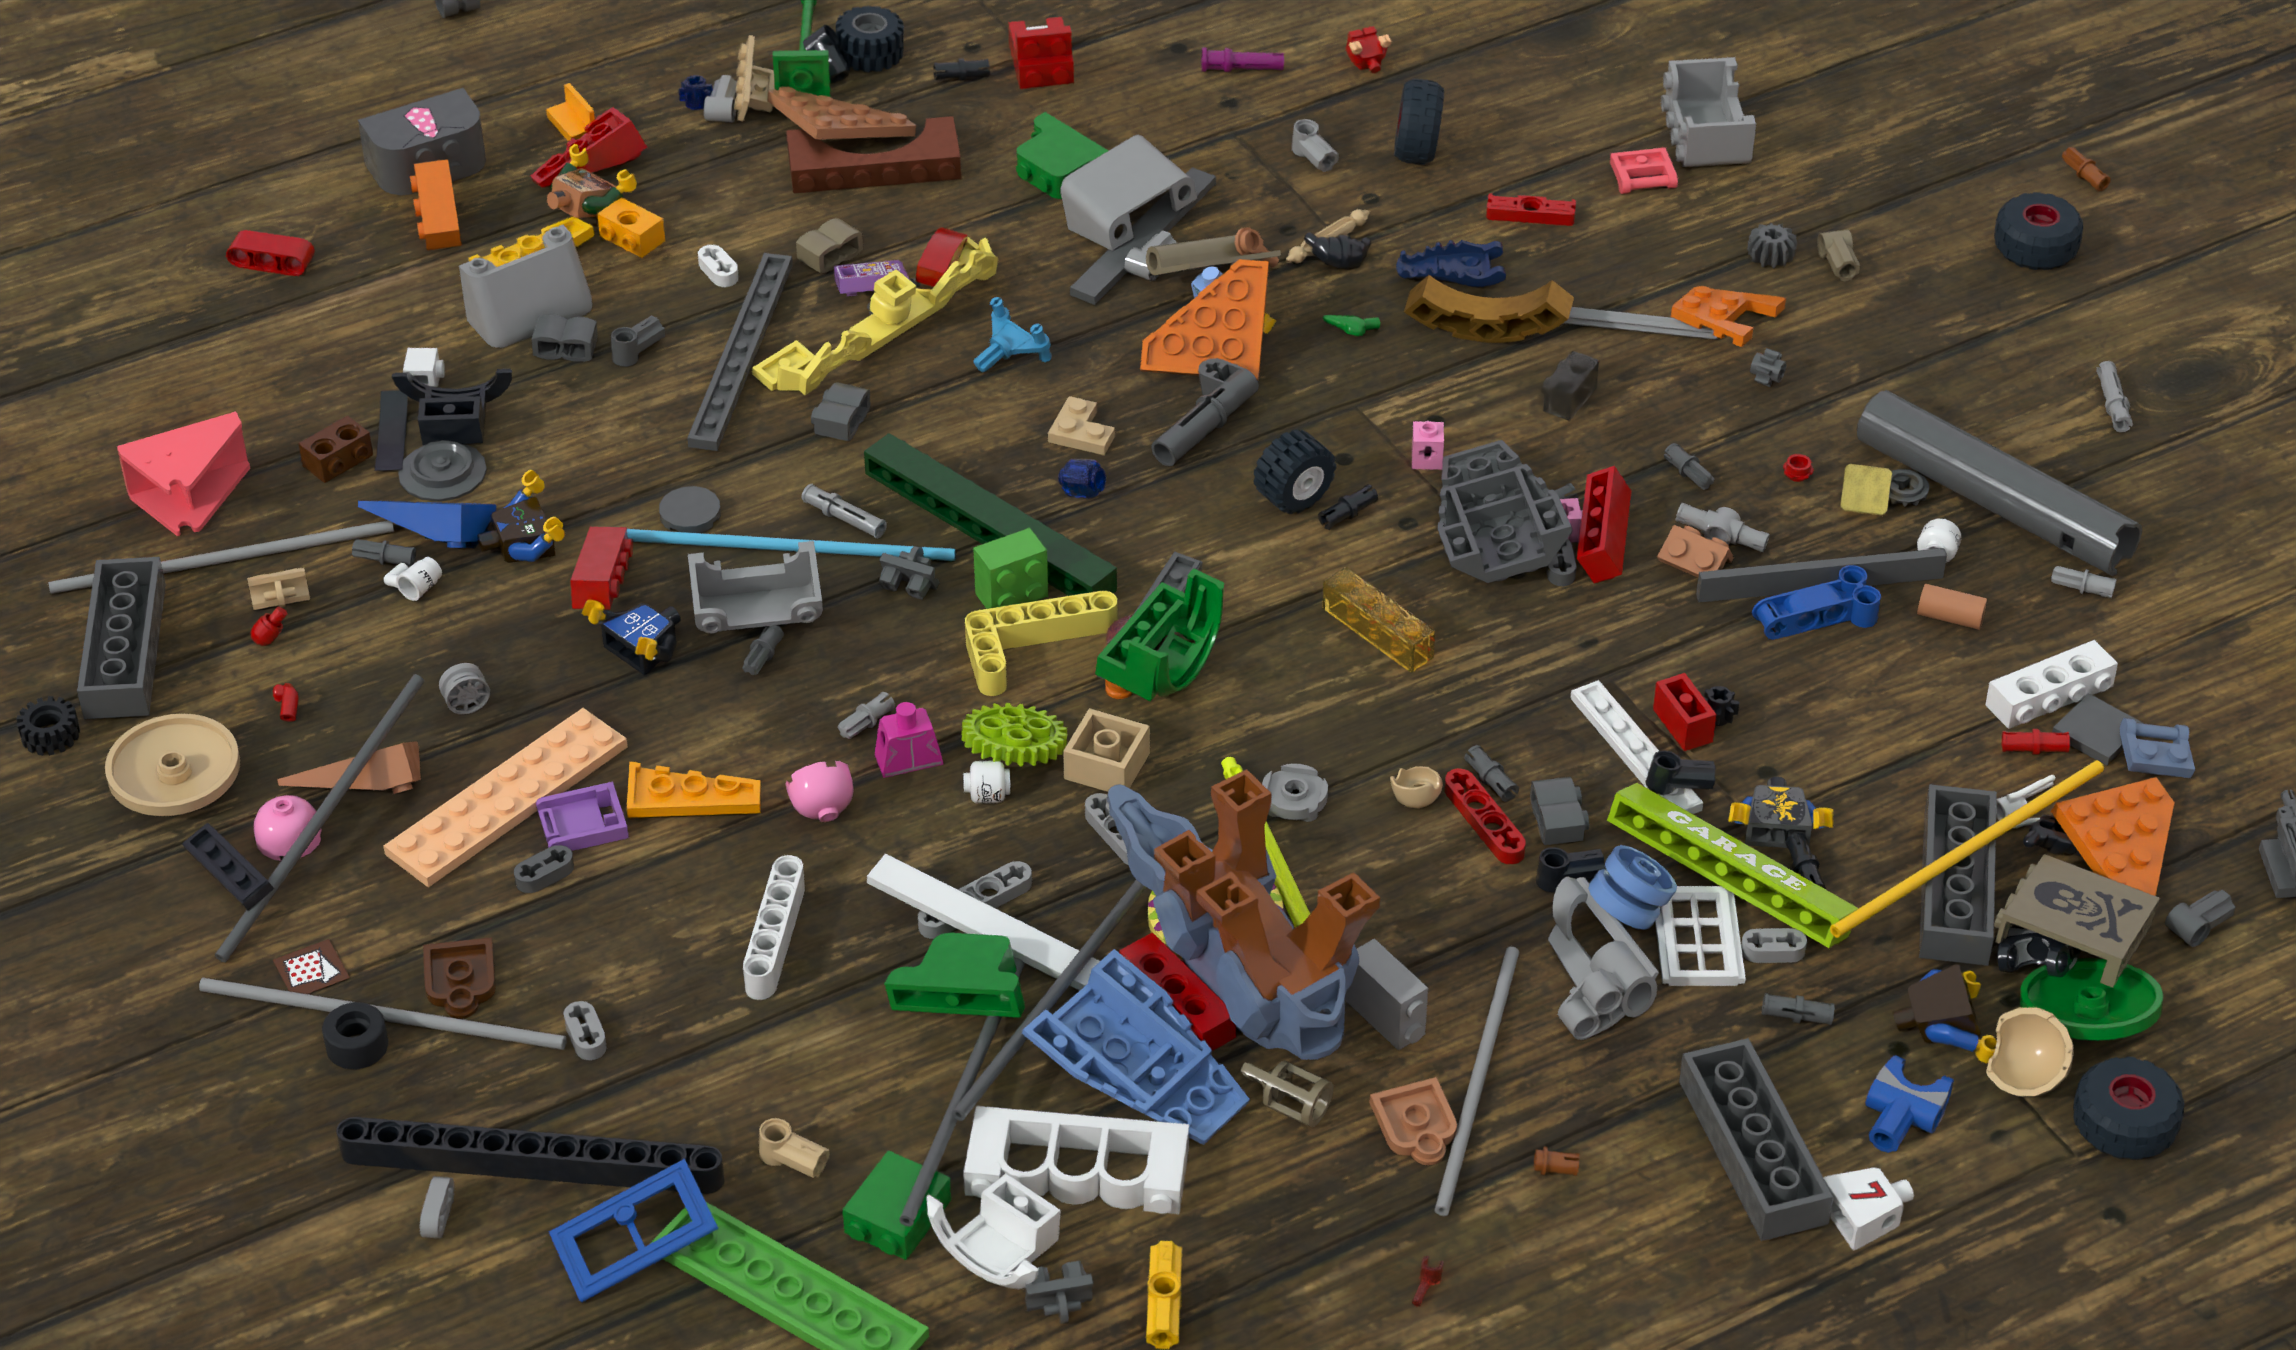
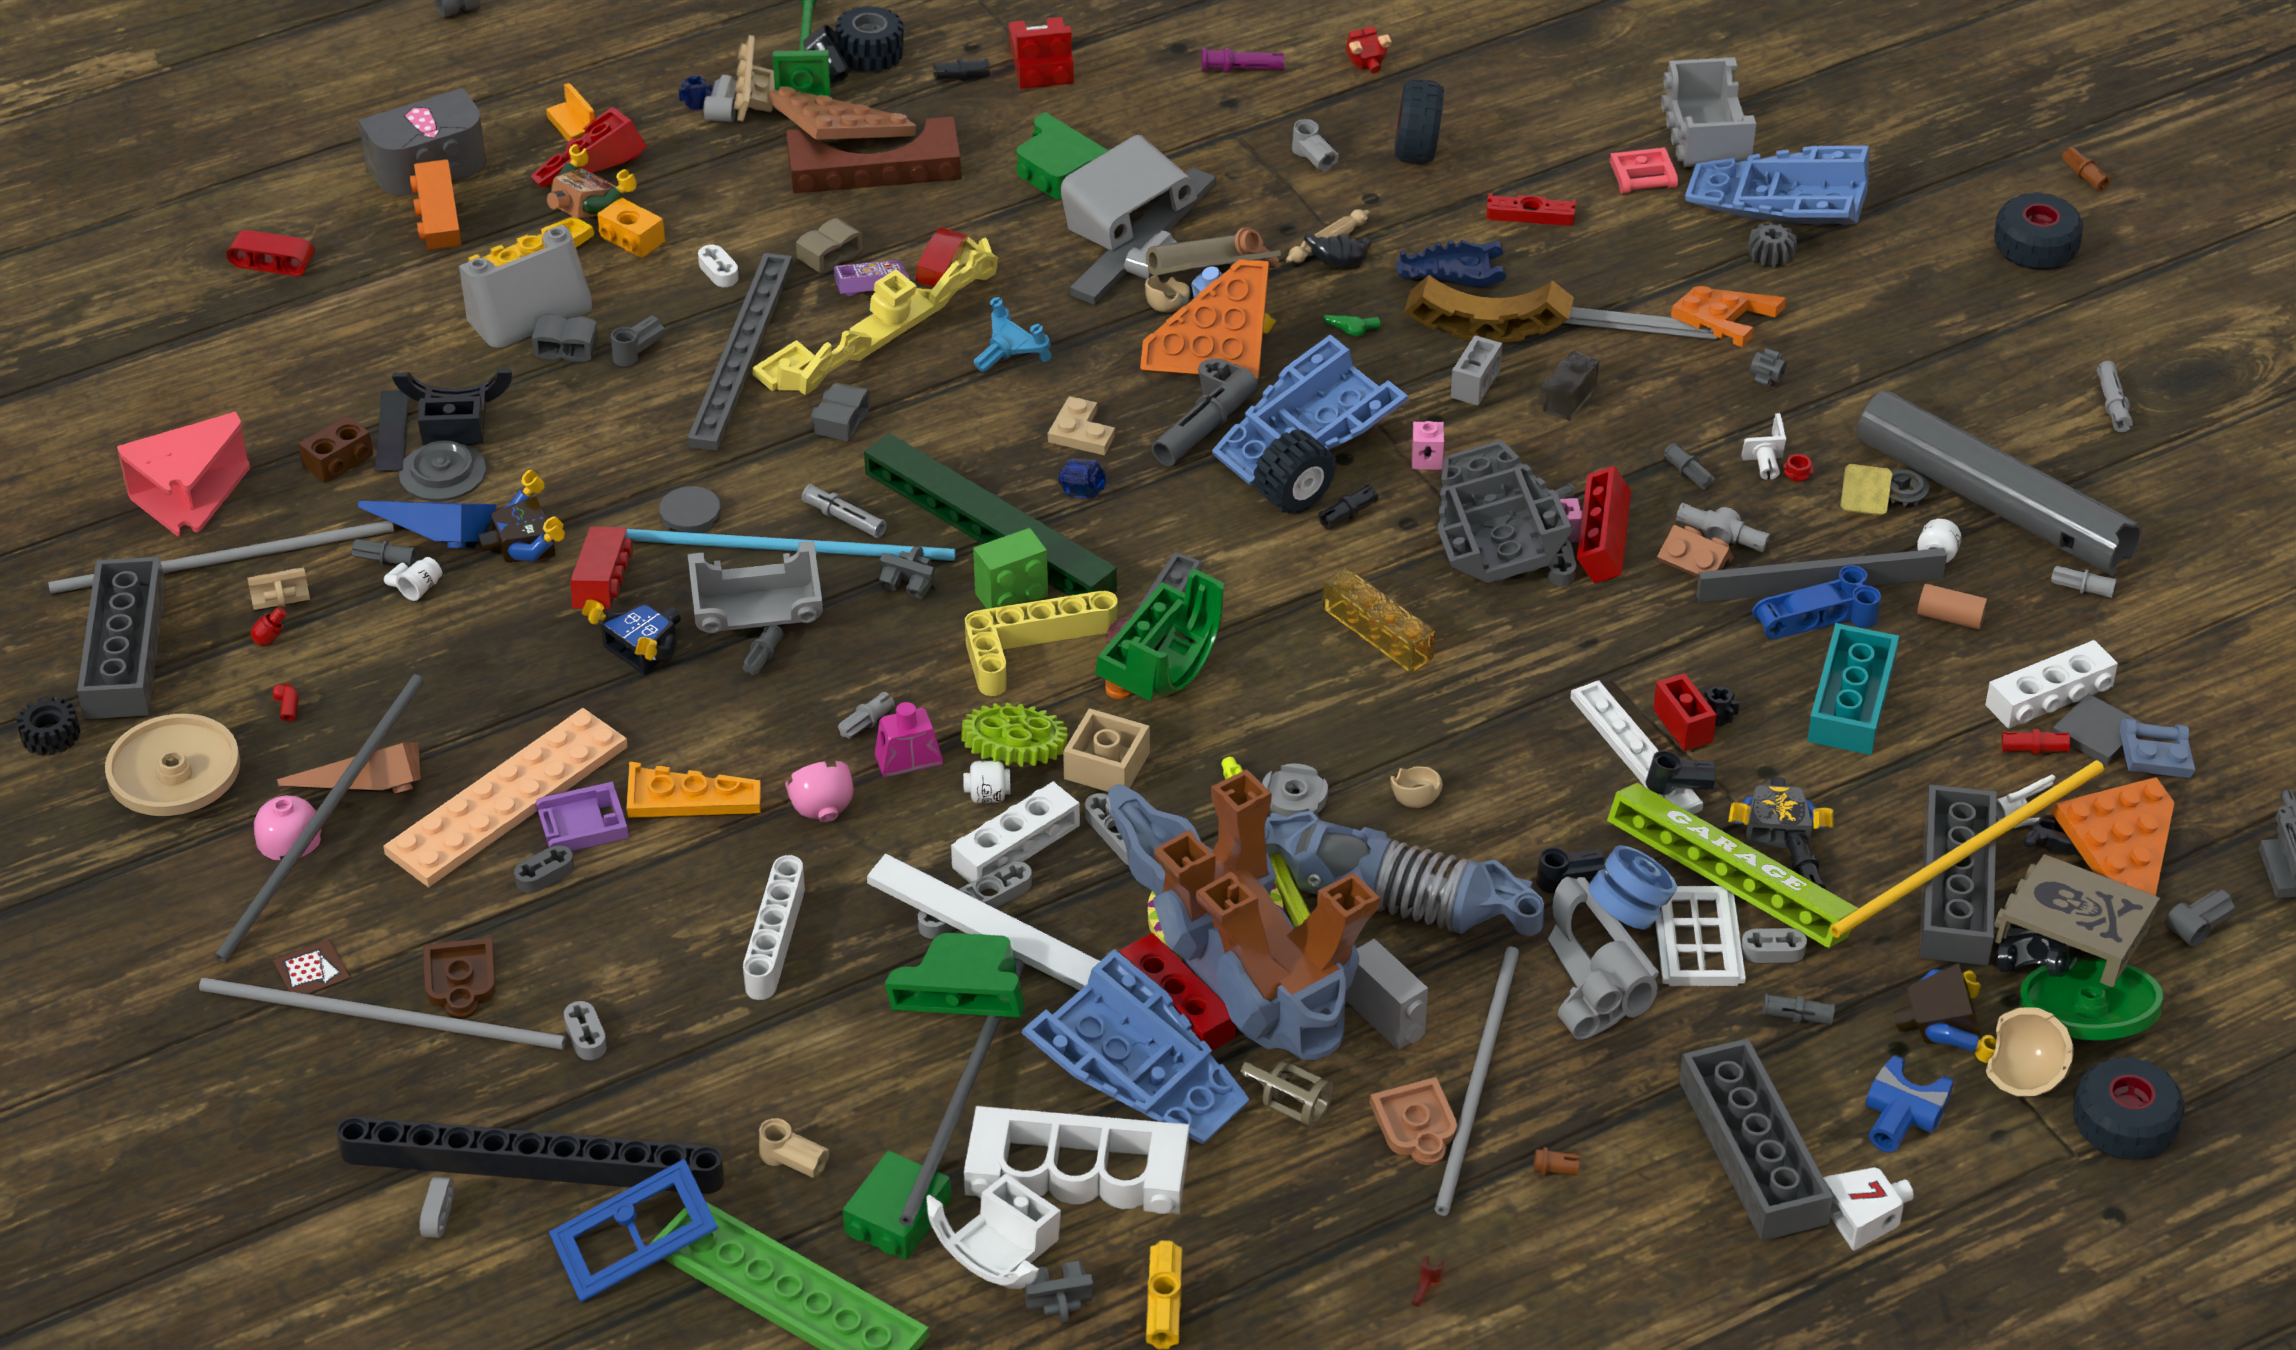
black tile [182,823,274,910] -> none
black tyre [322,1002,389,1069] -> none
white brick [403,348,445,387] -> none
light grey wheel [439,663,490,714] -> none
dark grey piece [952,880,1147,1121] -> none
red beam [1445,768,1526,864] -> none
dark grey pin [1464,745,1519,802] -> none
dark grey brick [1530,777,1589,845] -> none
dark tan piece [1817,230,1860,281] -> none
none -> white brick [951,782,1080,883]
none -> tan hair [1145,275,1191,313]
none -> medium blue wedge [1212,335,1409,486]
none -> piece [1264,811,1544,936]
none -> light grey brick [1451,335,1502,406]
none -> medium blue wedge [1685,146,1869,225]
none -> white bracket [1741,413,1786,480]
none -> teal brick [1807,623,1899,755]

